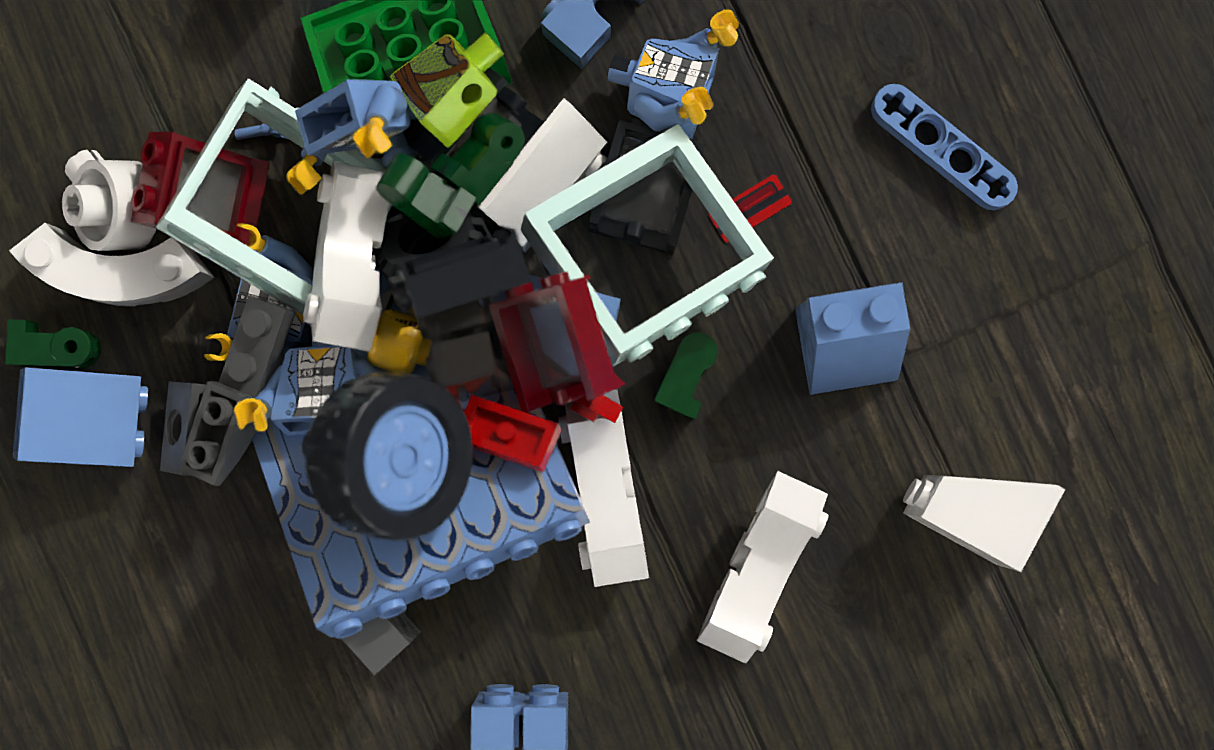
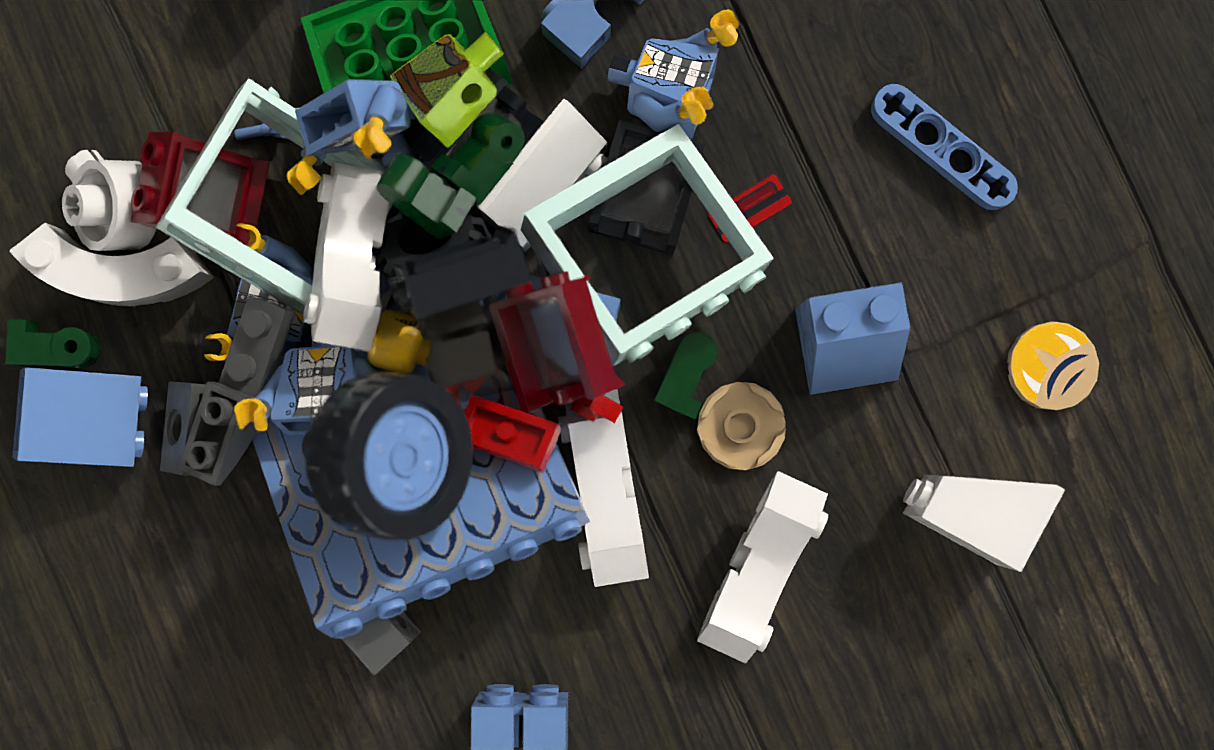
none -> tan tile [697,382,786,470]
none -> tile [1007,321,1099,410]

